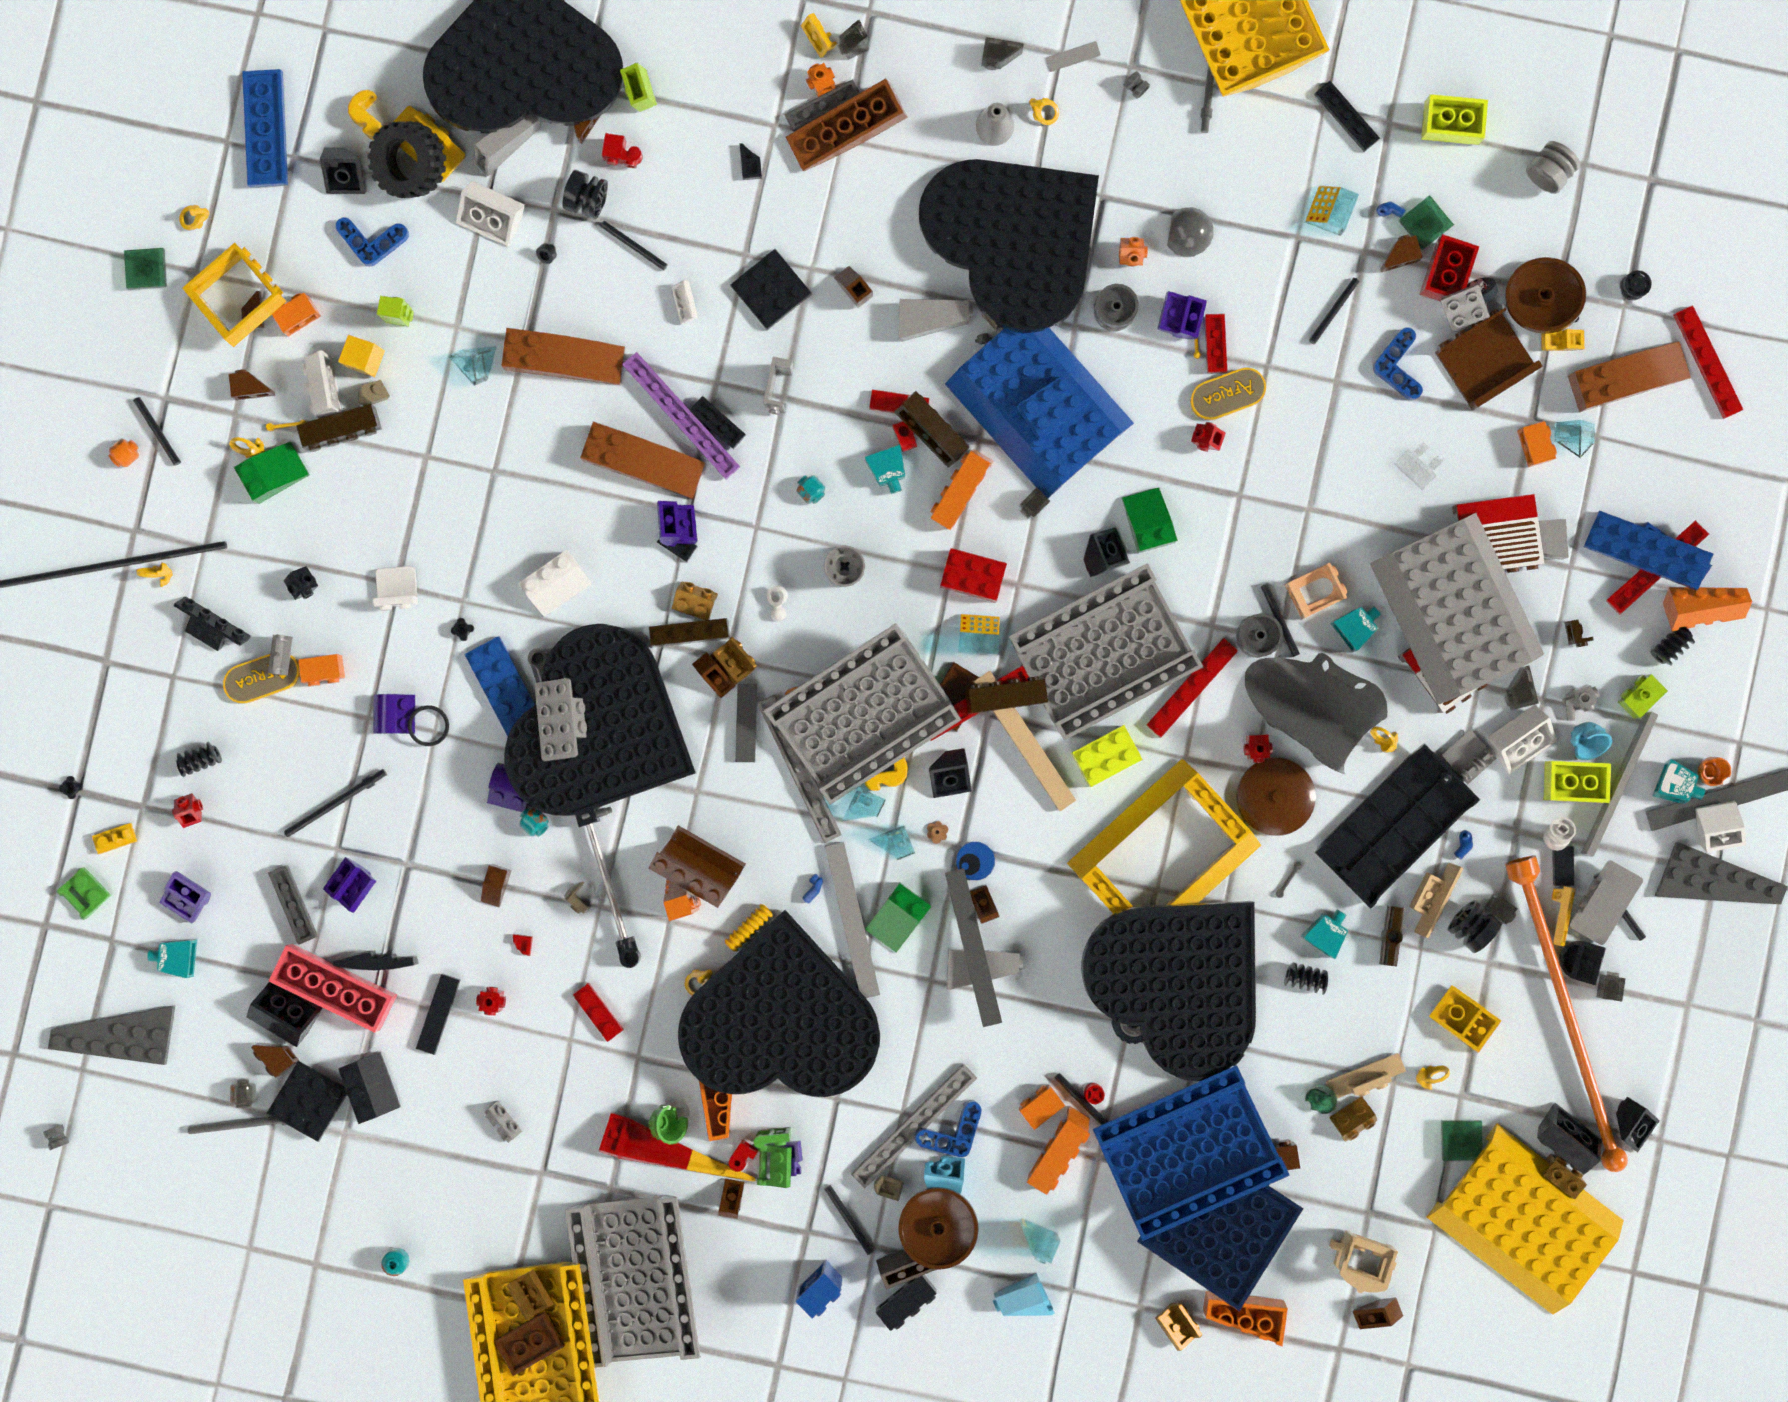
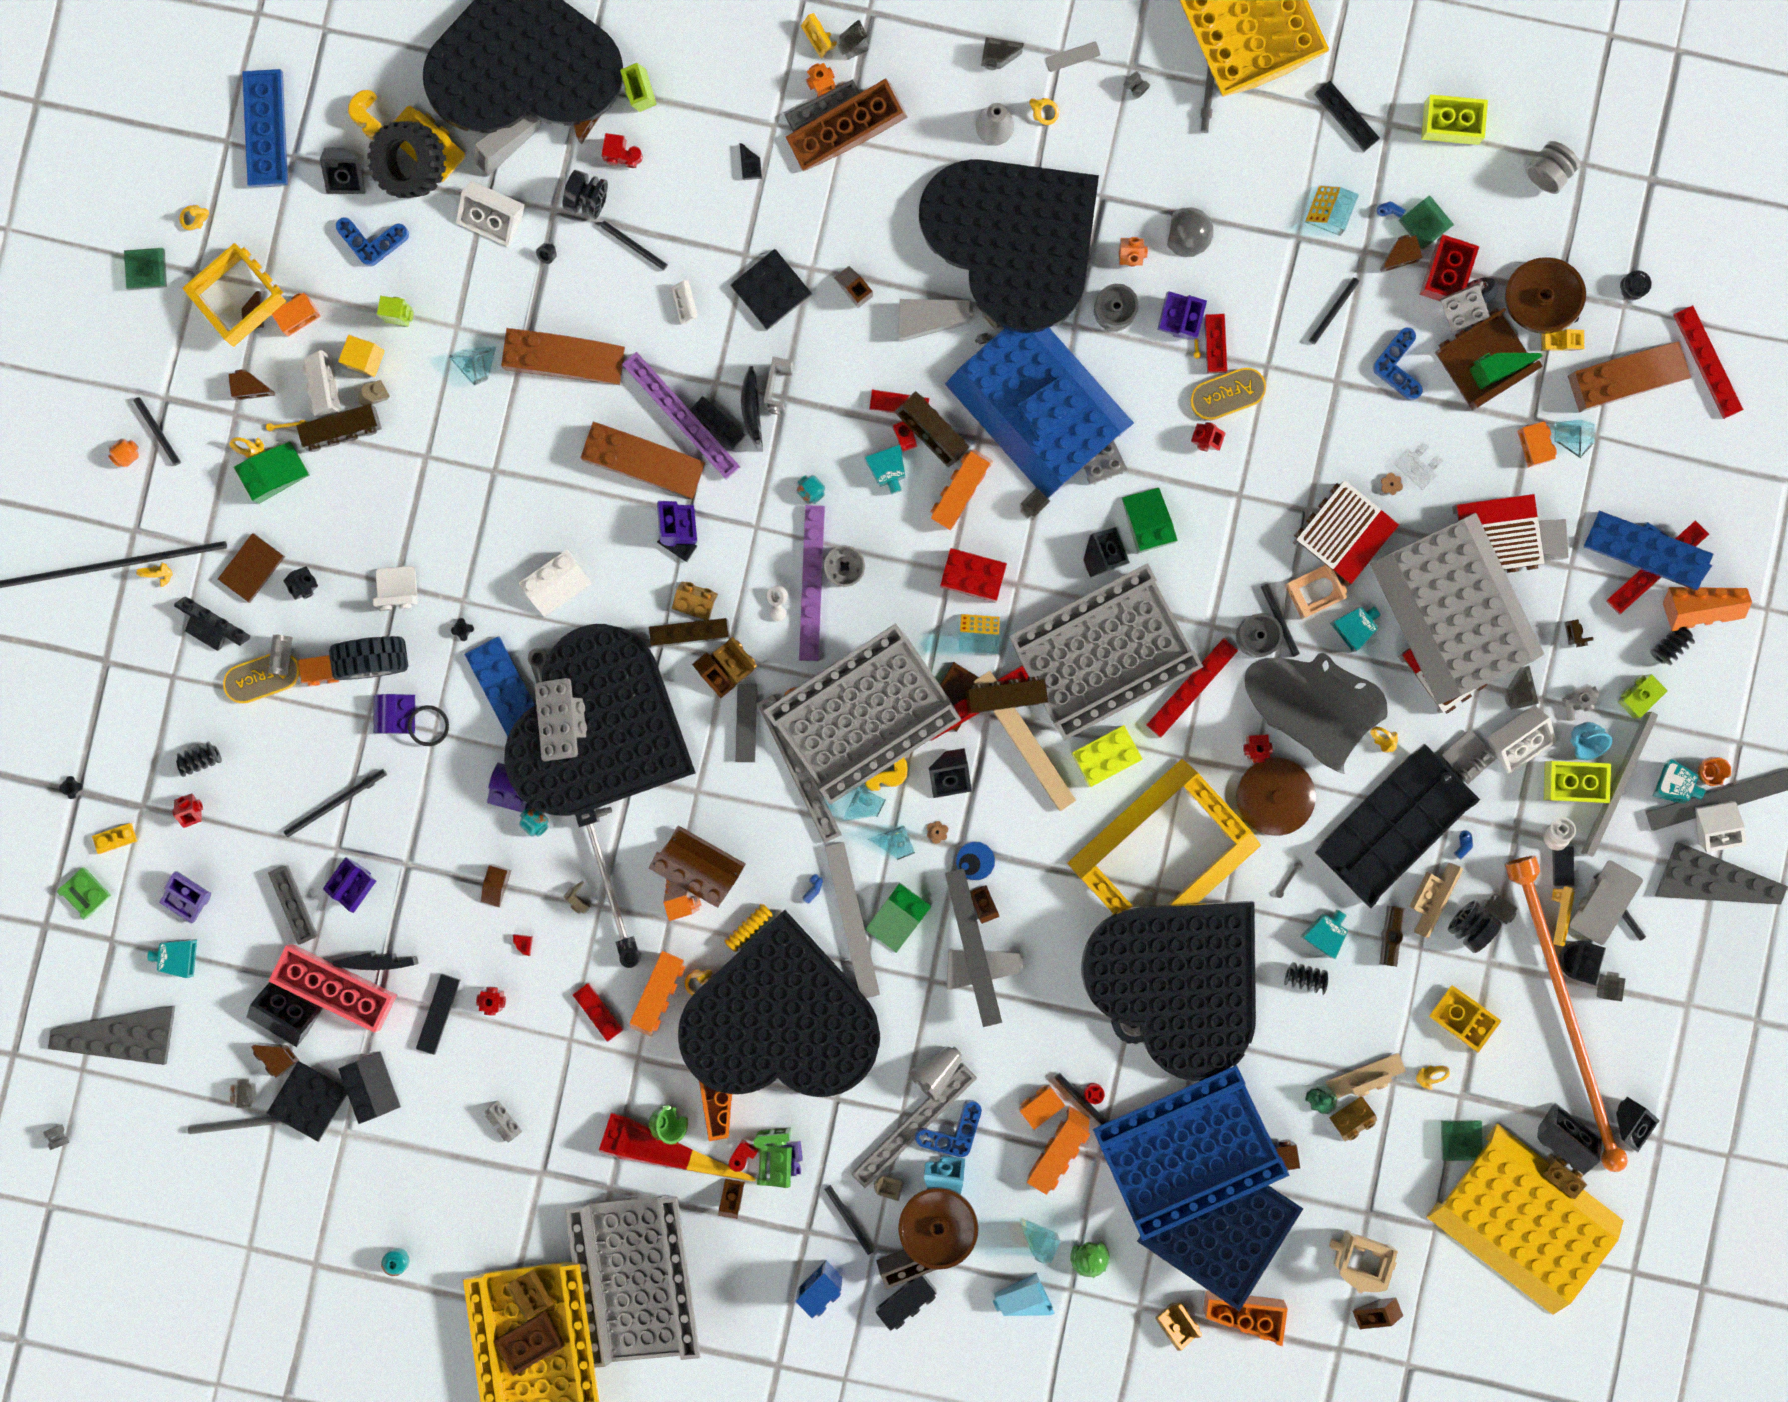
none -> reddish brown tile [218,533,285,603]
none -> black wheel [329,636,409,680]
none -> orange wedge [629,951,686,1037]
none -> black slope [741,366,763,452]
none -> medium lavender plate [799,505,825,661]
none -> light grey cone [908,1046,962,1101]
none -> bright green helmet [1070,1241,1110,1278]
none -> light grey hinge [1084,441,1128,485]
none -> panel [1293,480,1399,587]
none -> medium nougat plant [1381,473,1403,495]
none -> green slope [1469,353,1543,389]

